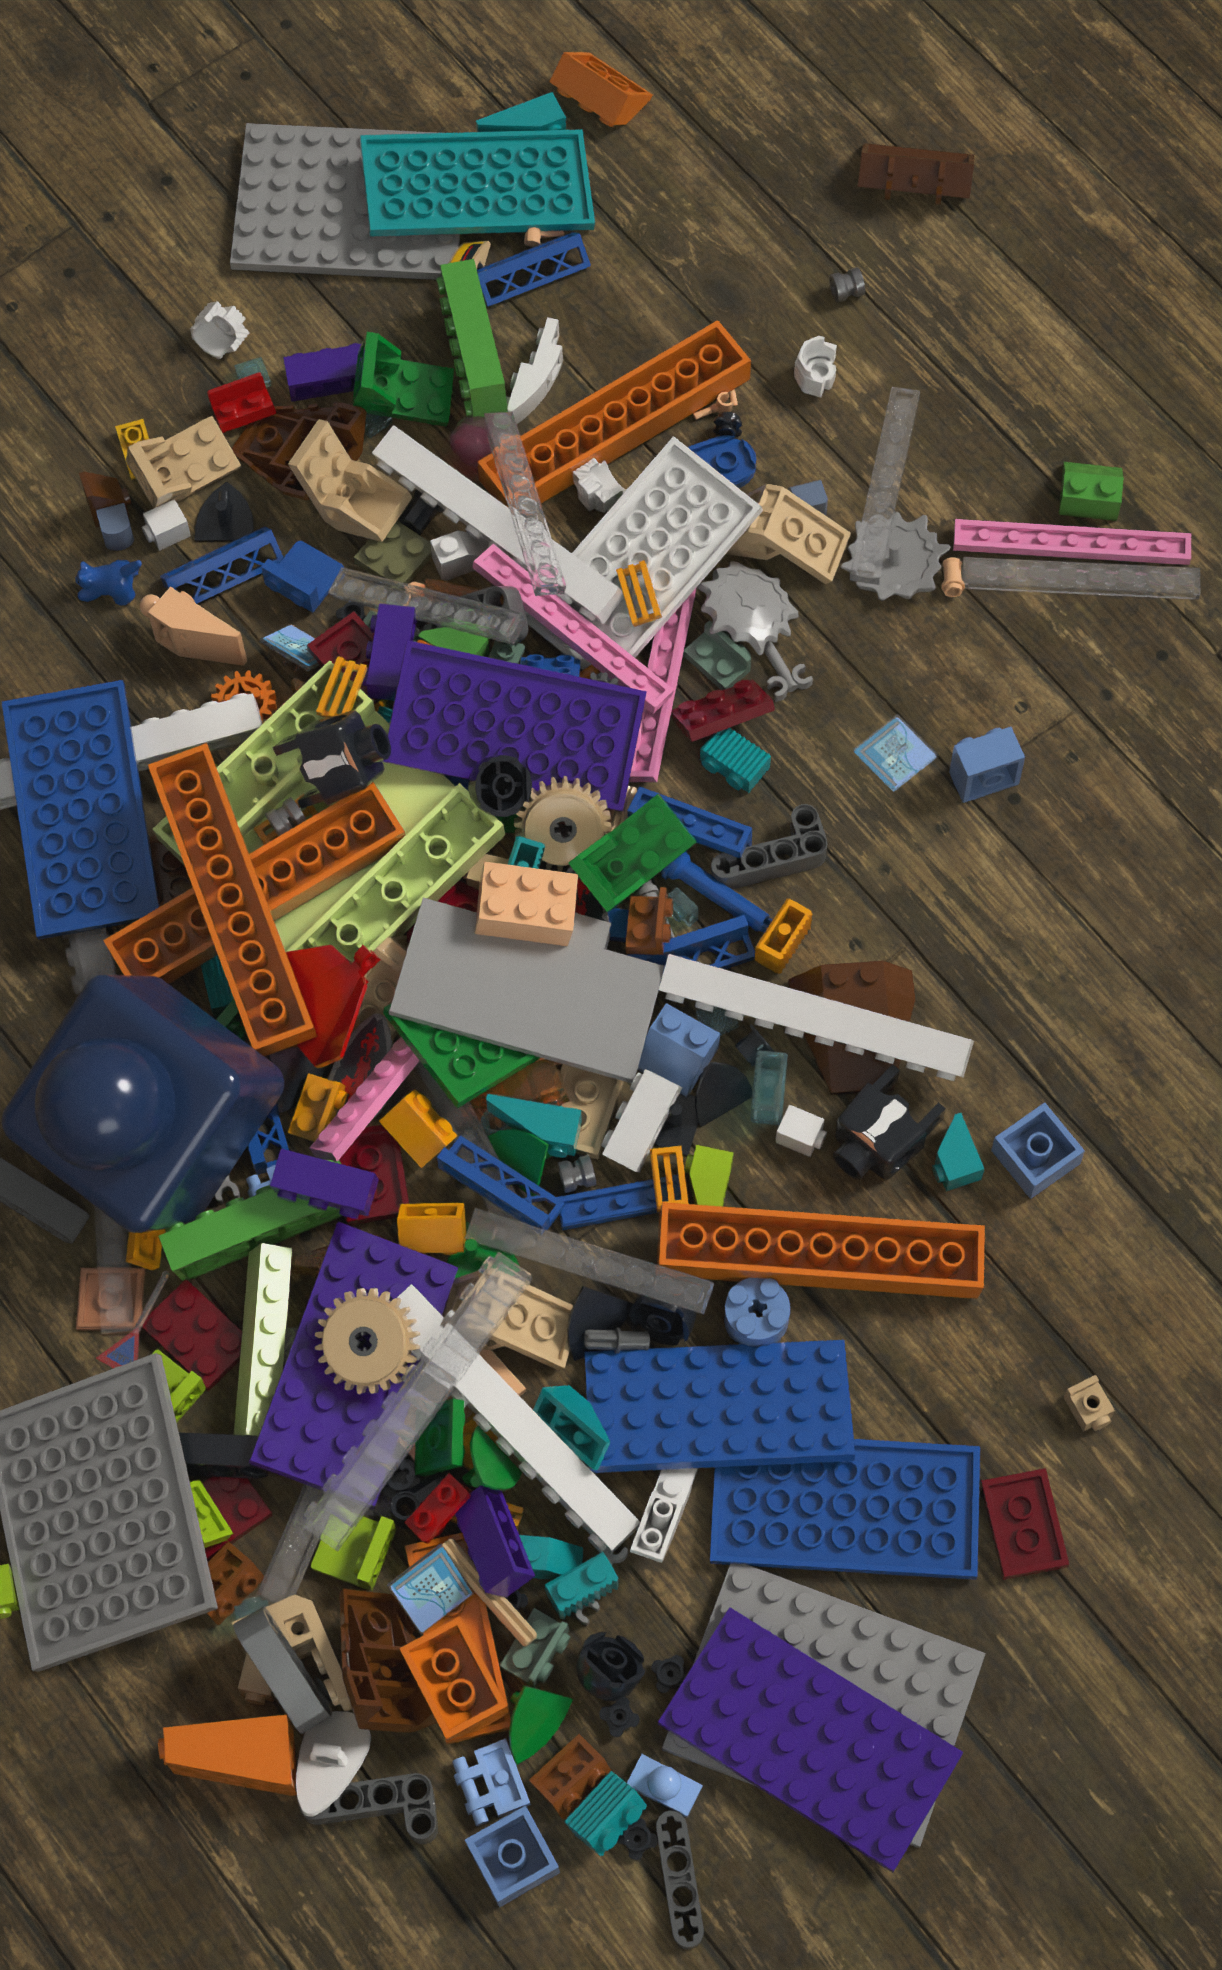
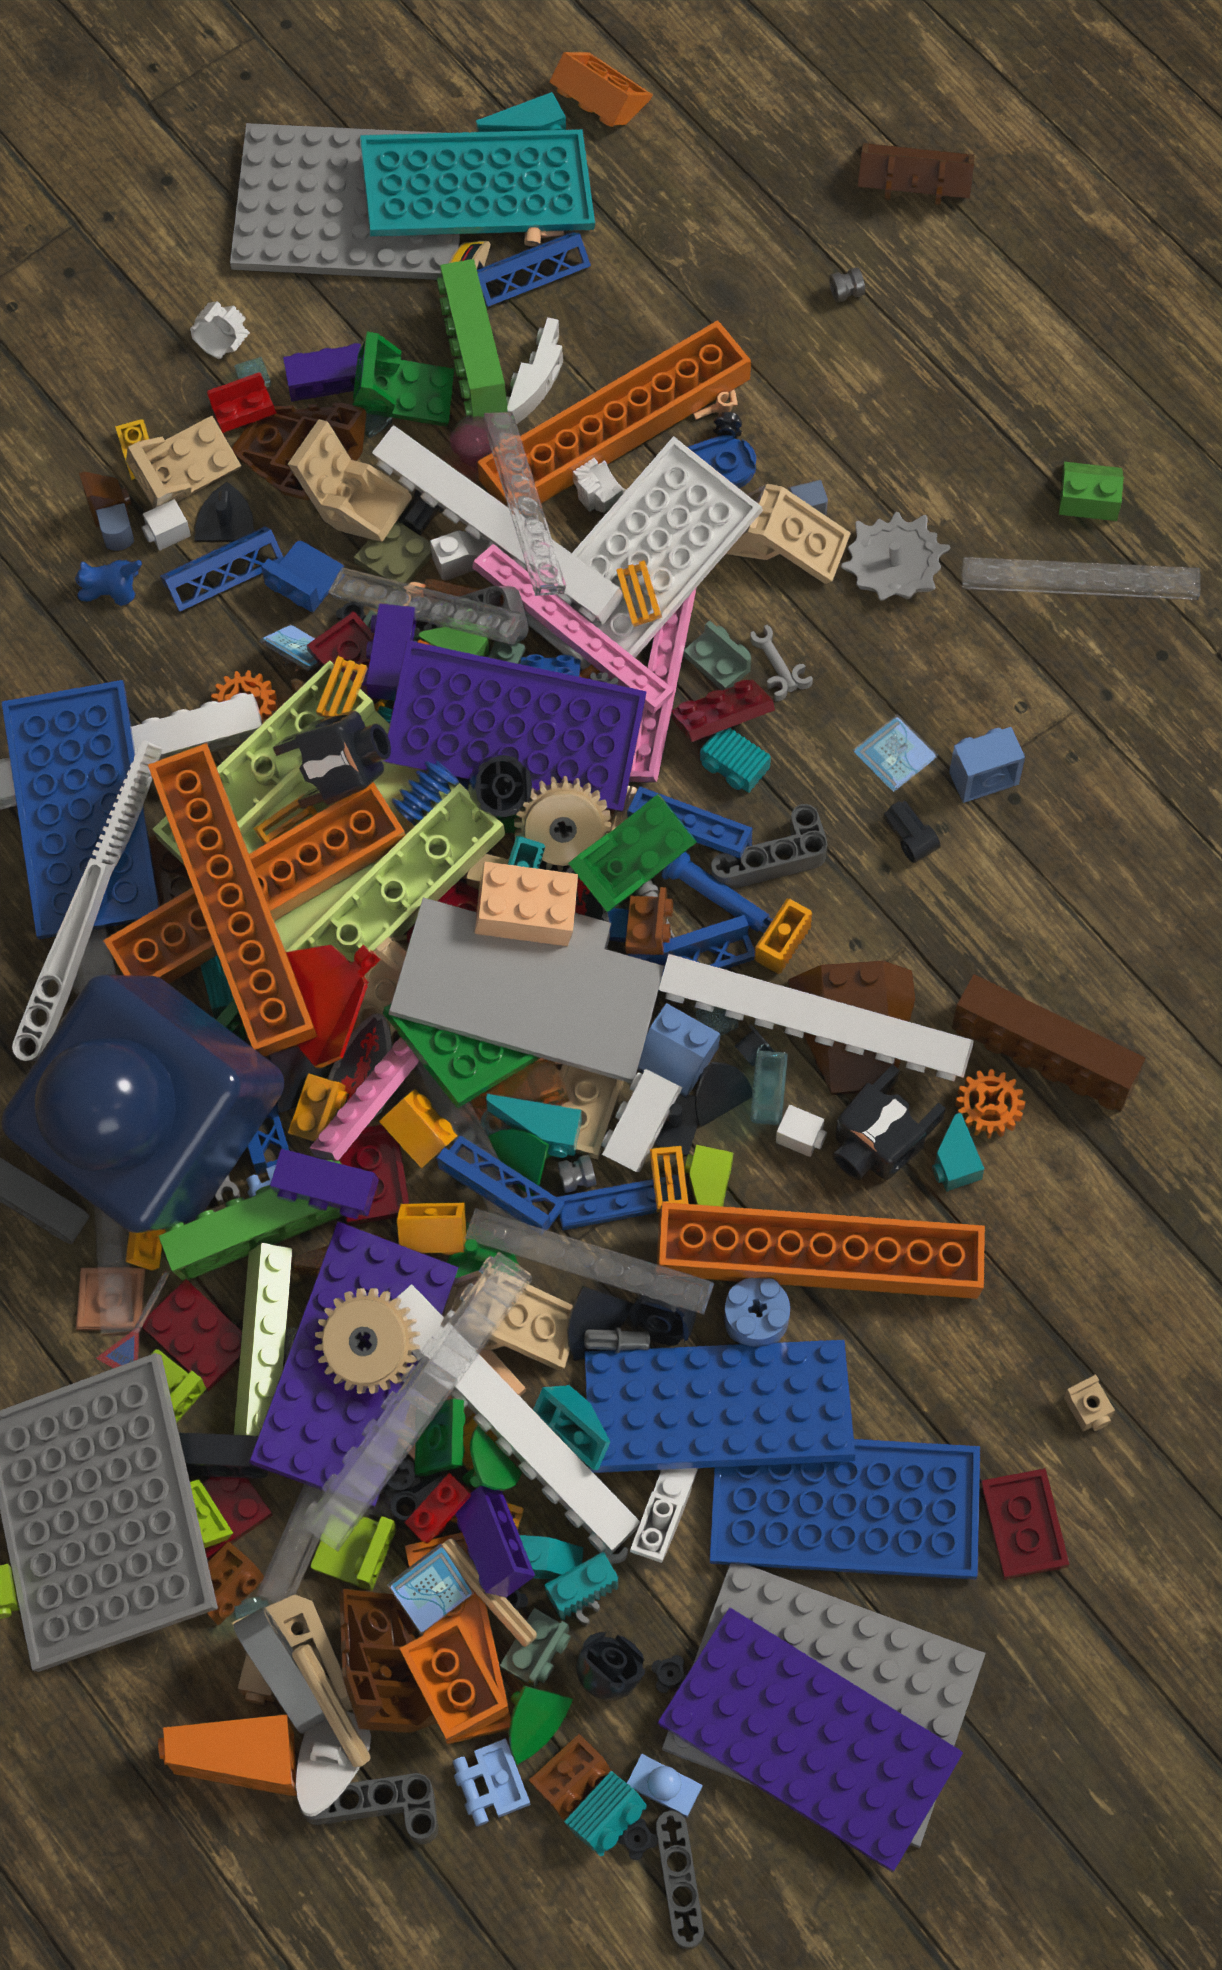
light nougat slope [139,587,247,666] -> none
flat silver wheel [265,797,306,836] -> none
medium blue brick [465,1805,560,1908] -> none
black plate [599,1697,640,1737] -> none
clear light blue plate [668,887,698,927] -> none
light grey piece [697,561,799,655] -> none
white hair [794,336,837,398] -> none
clear plate [850,387,920,585] -> none
light nougat pin [941,557,965,597] -> none
bright pink plate [953,519,1191,565] -> none
medium blue brick [991,1103,1085,1199] -> none
none -> white piece [12,740,162,1061]
none -> tan axle [292,1644,371,1767]
none -> blue piece [391,760,459,826]
none -> black piece [883,801,941,863]
none -> reddish brown brick [952,974,1146,1111]
none -> orange gear [955,1069,1025,1138]

